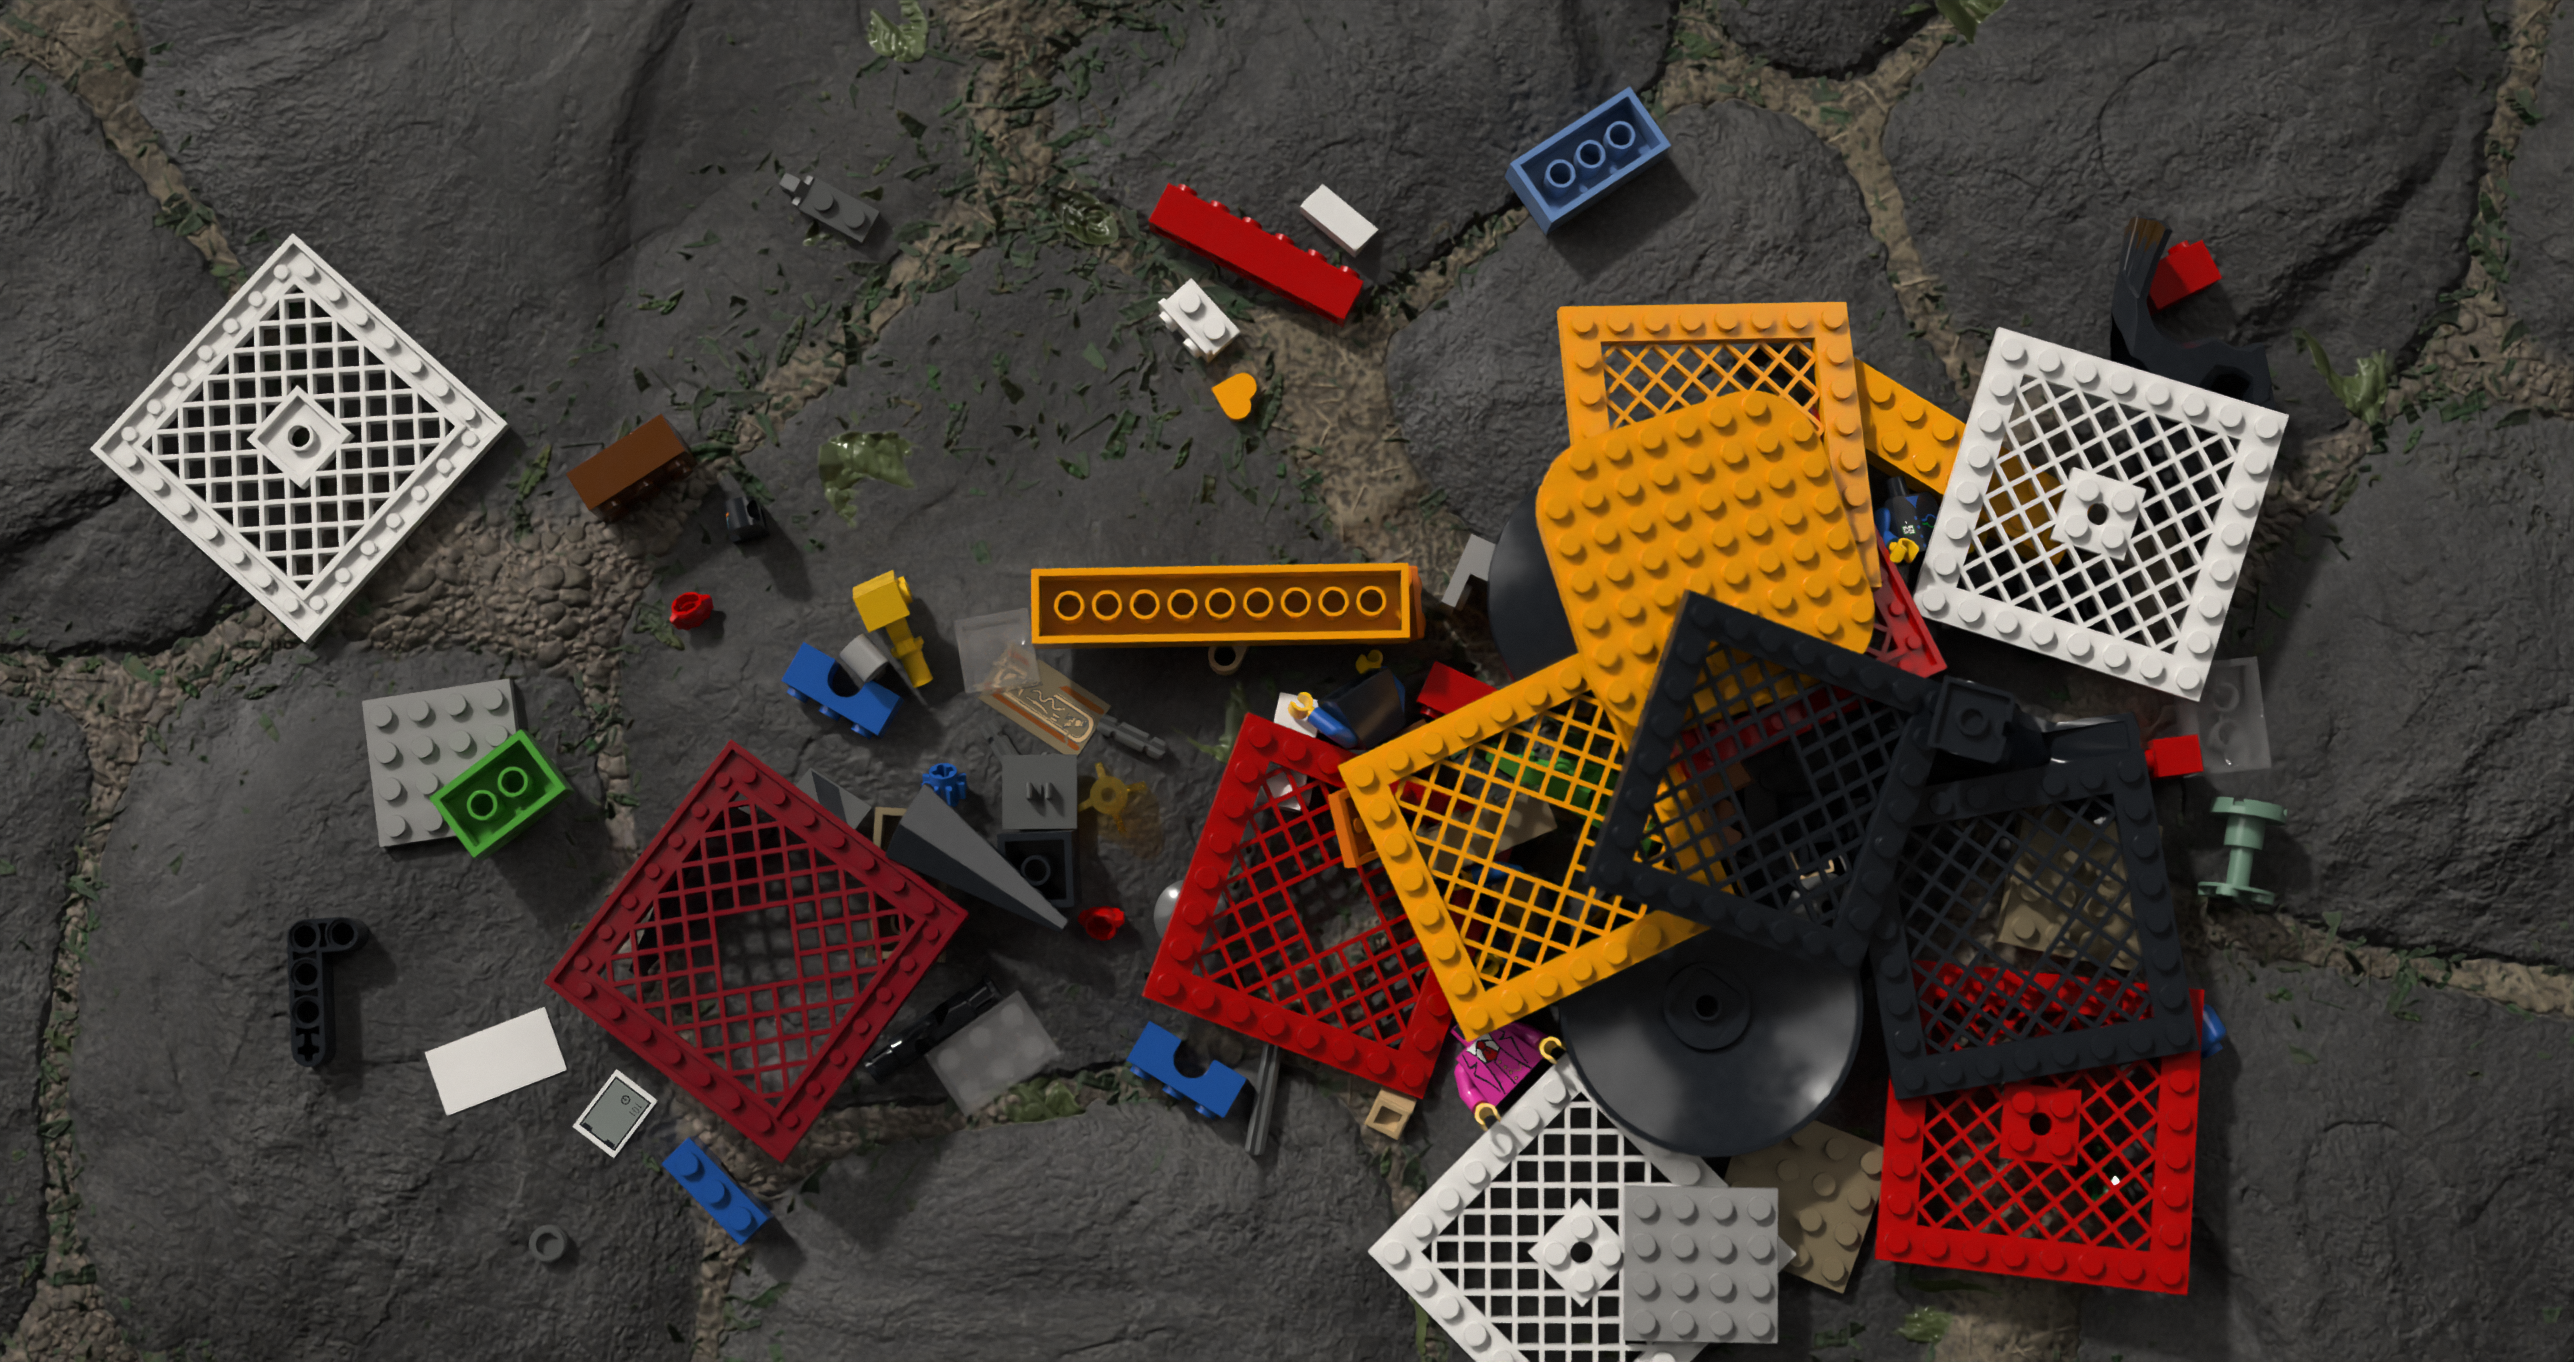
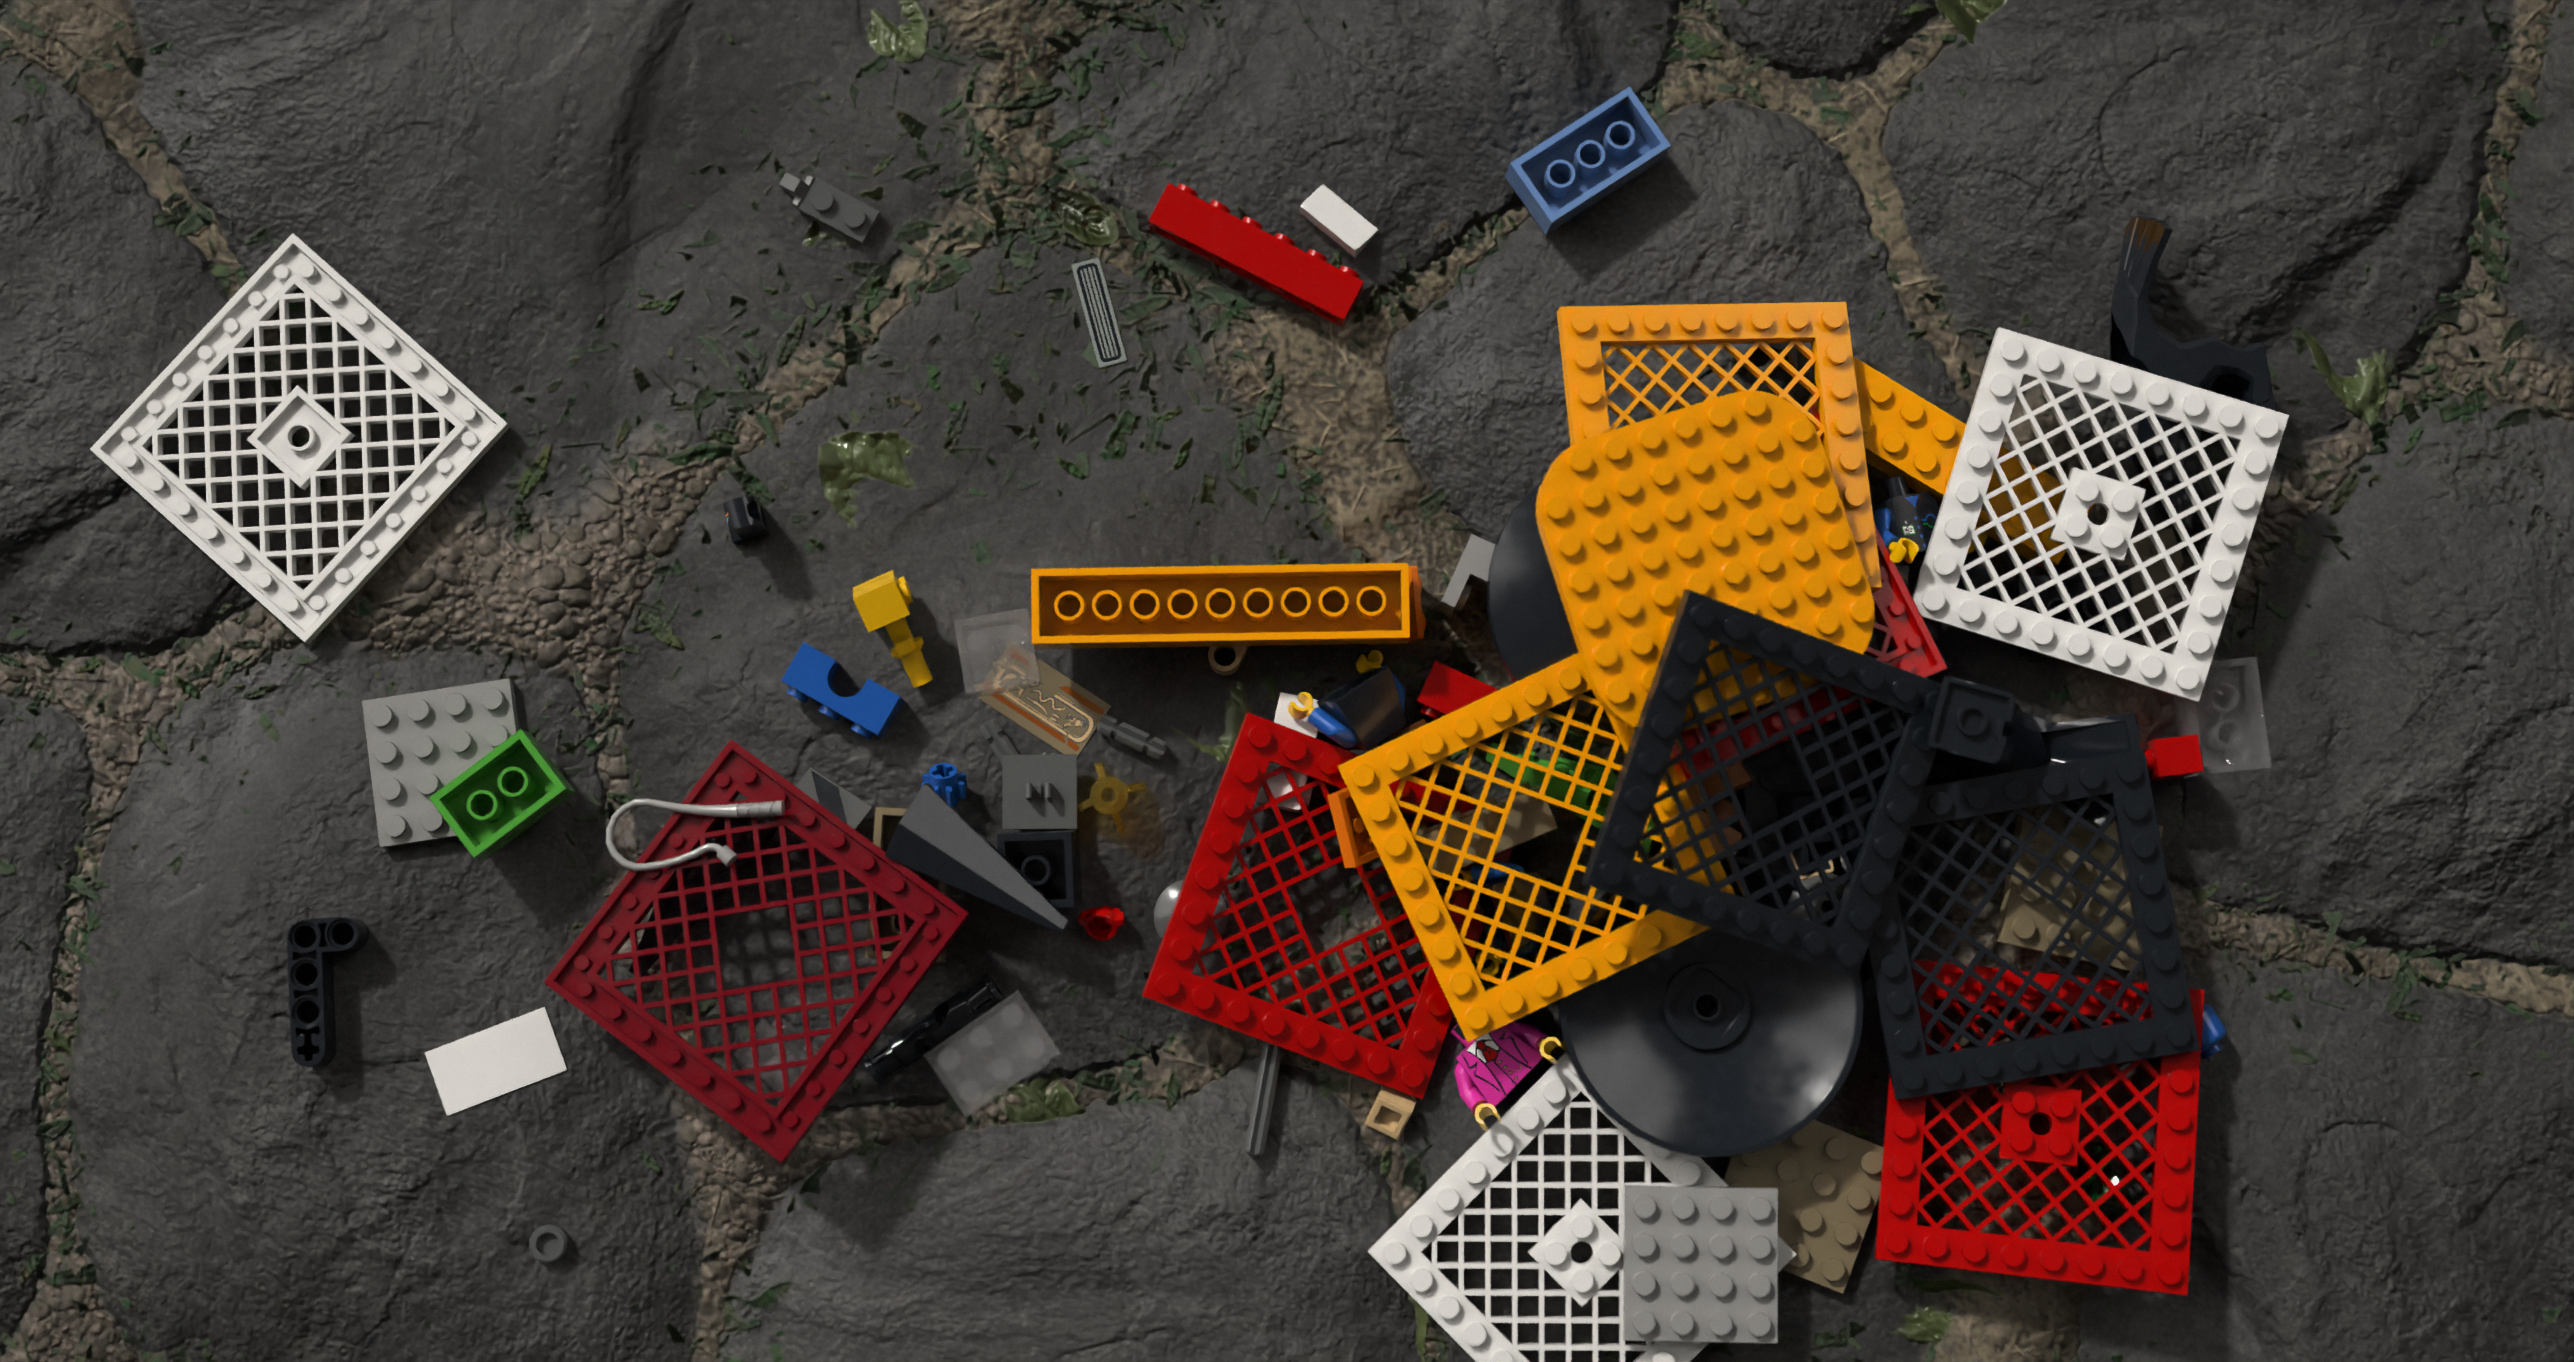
reddish brown brick [566,414,698,523] -> none
sticker [573,1069,658,1158] -> none
blue arch [661,1135,775,1246] -> none
red piece [670,592,714,631] -> none
light grey piece [839,633,890,683] -> none
blue arch [1126,1021,1247,1120] -> none
white bracket [1158,278,1240,363] -> none
light orange tile [1211,373,1257,422] -> none
red brick [2146,240,2222,316] -> none
sand green piece [2198,797,2288,905] -> none
none -> light grey piece [606,798,785,871]
none -> sticker [1071,258,1127,368]

